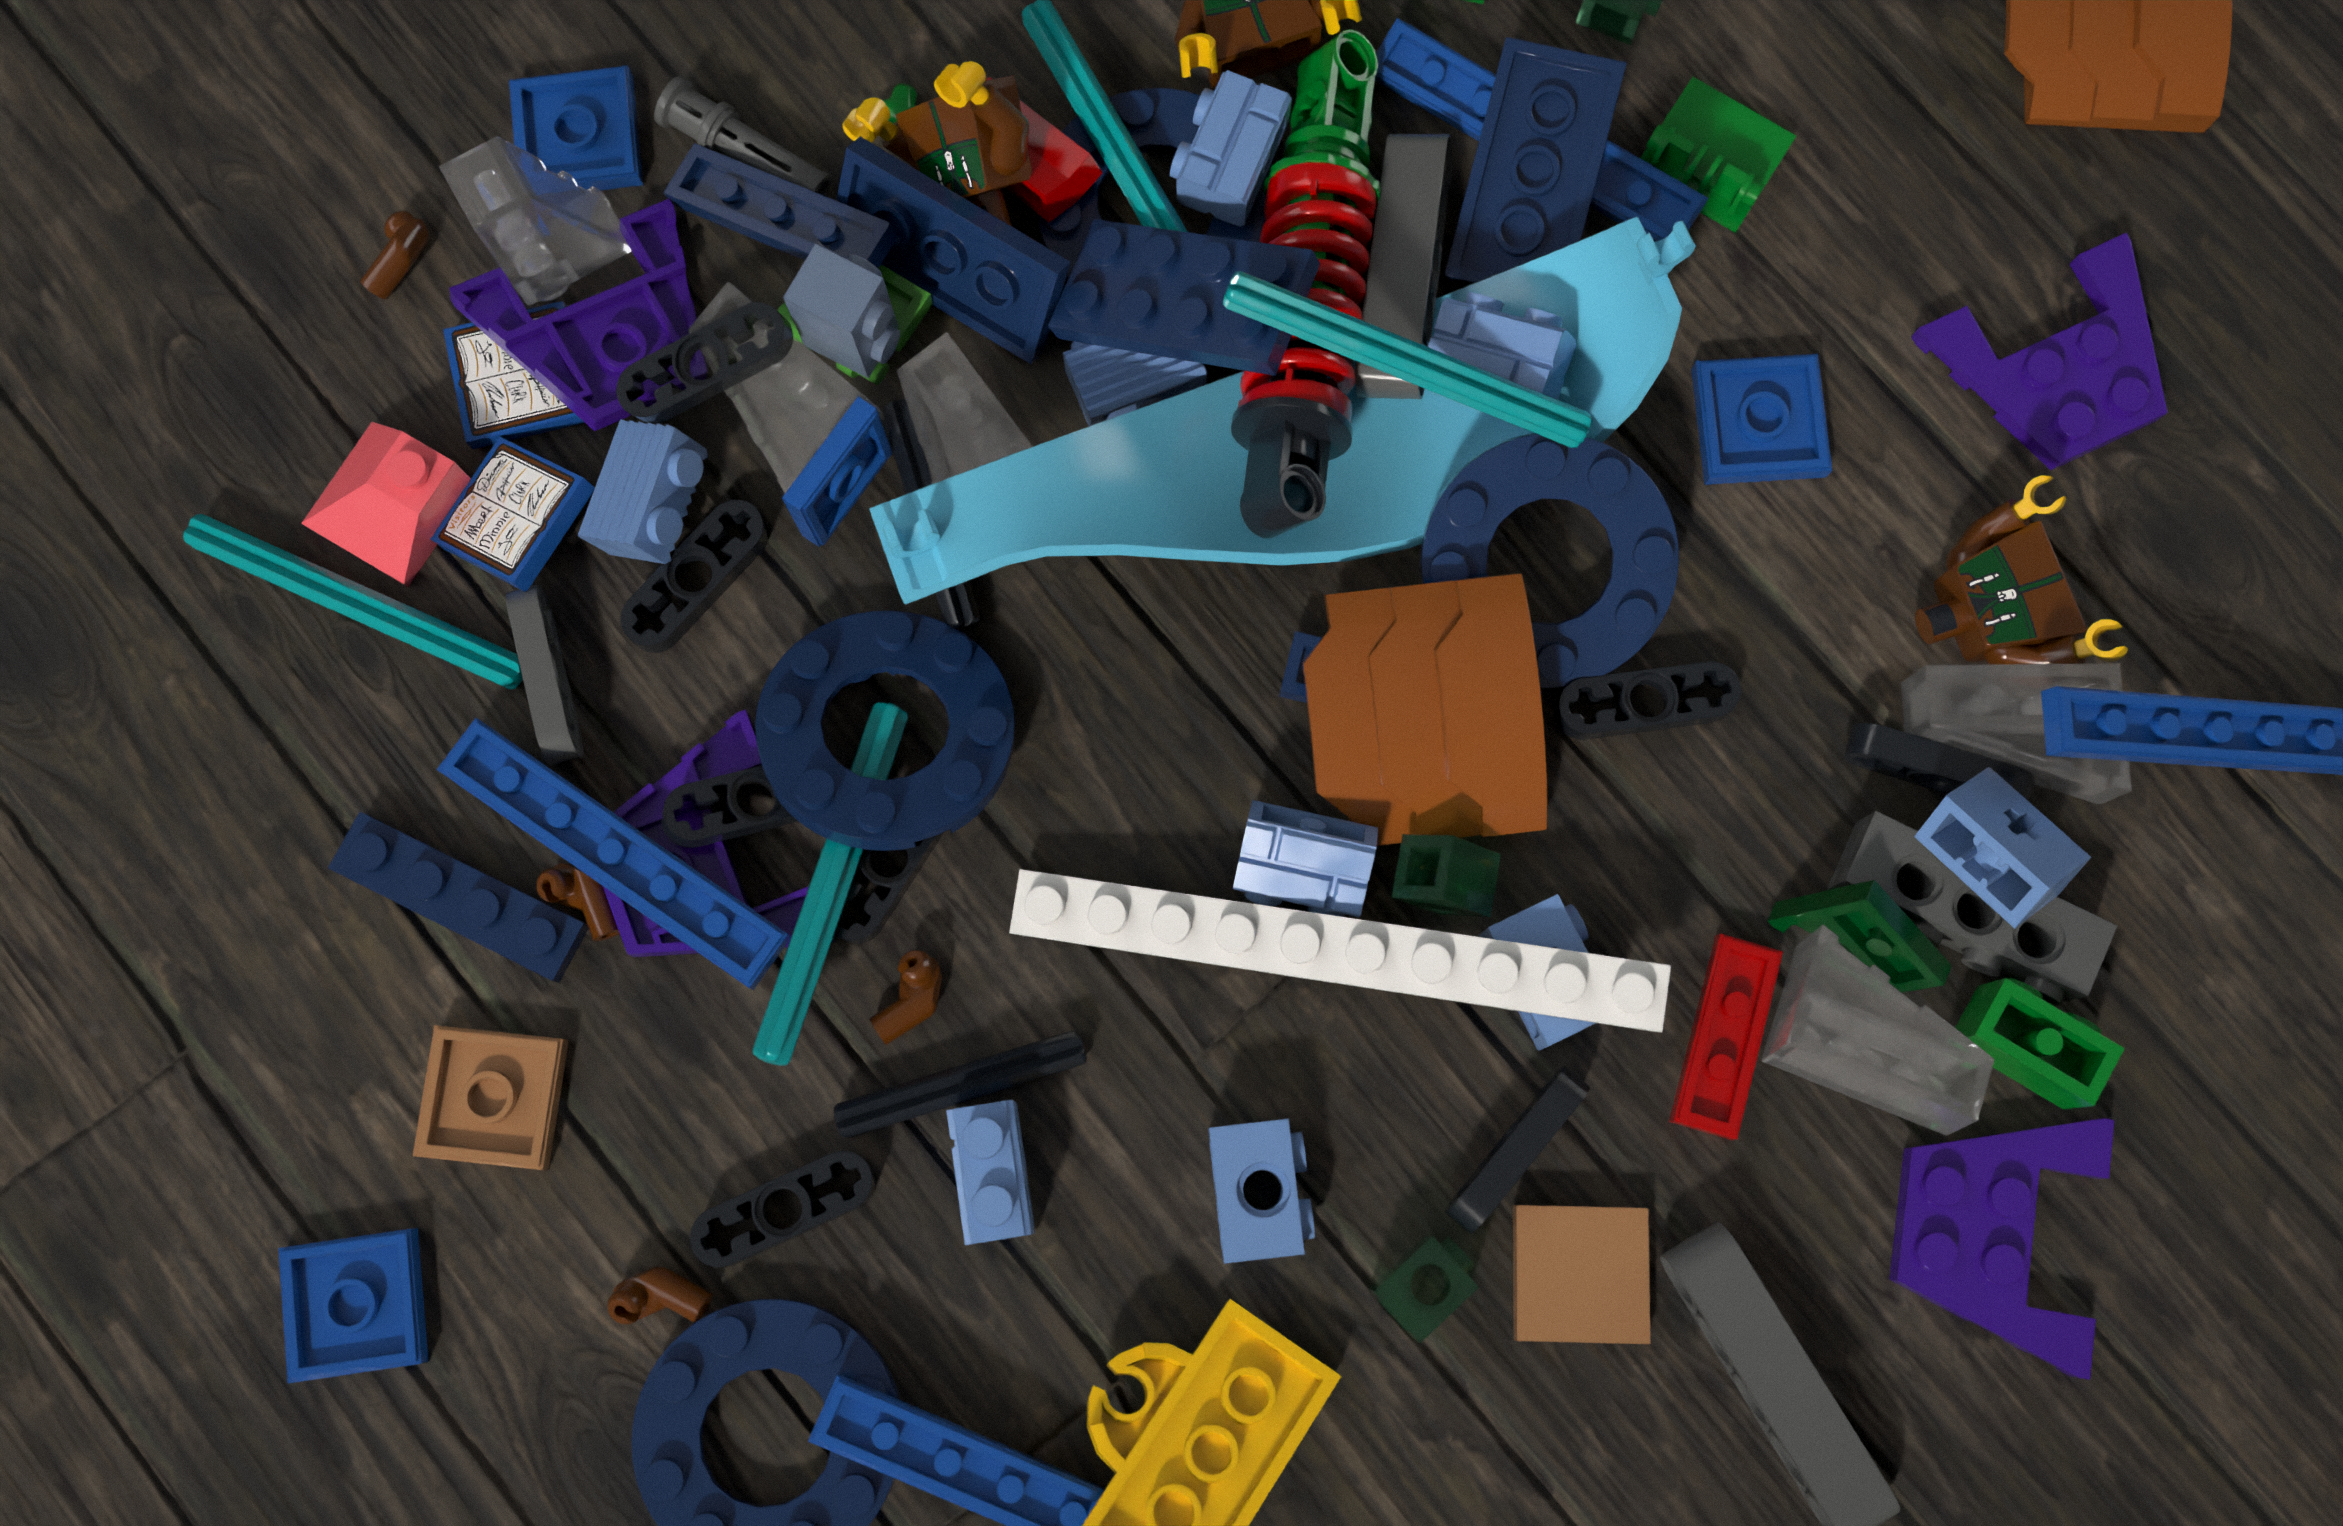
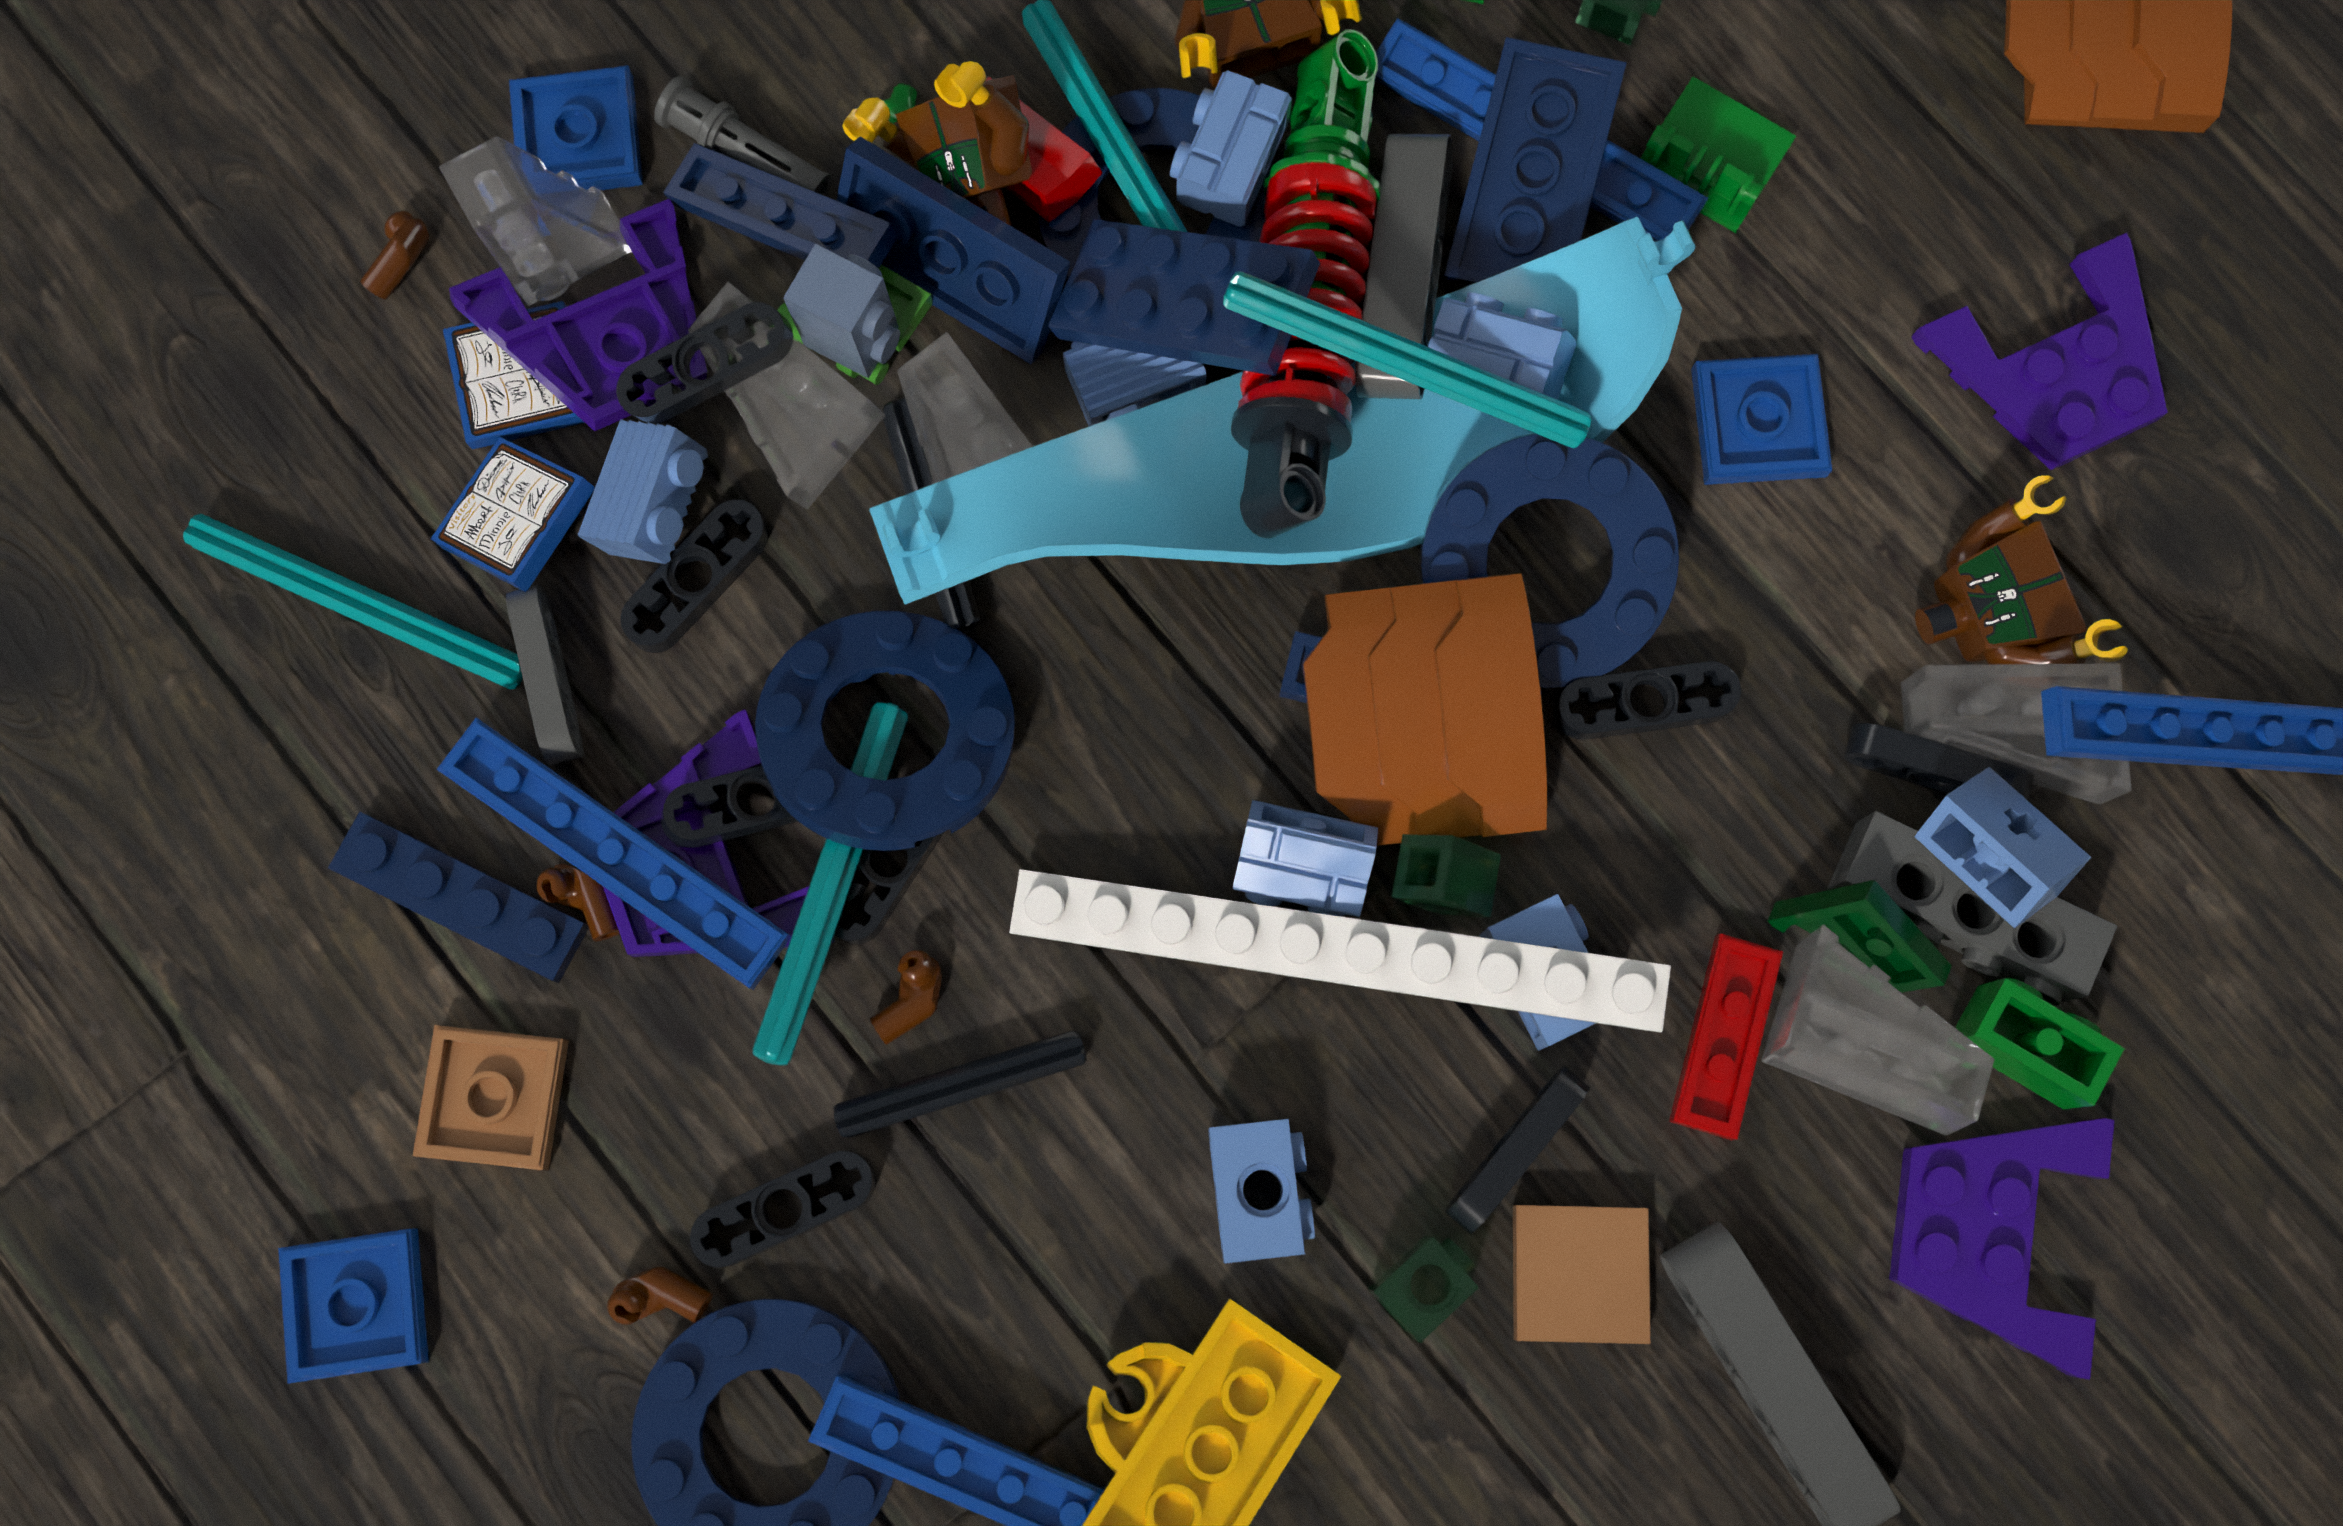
coral slope [302,422,471,587] -> none
blue tile [782,396,892,548] -> none
medium blue brick [946,1100,1036,1245] -> none

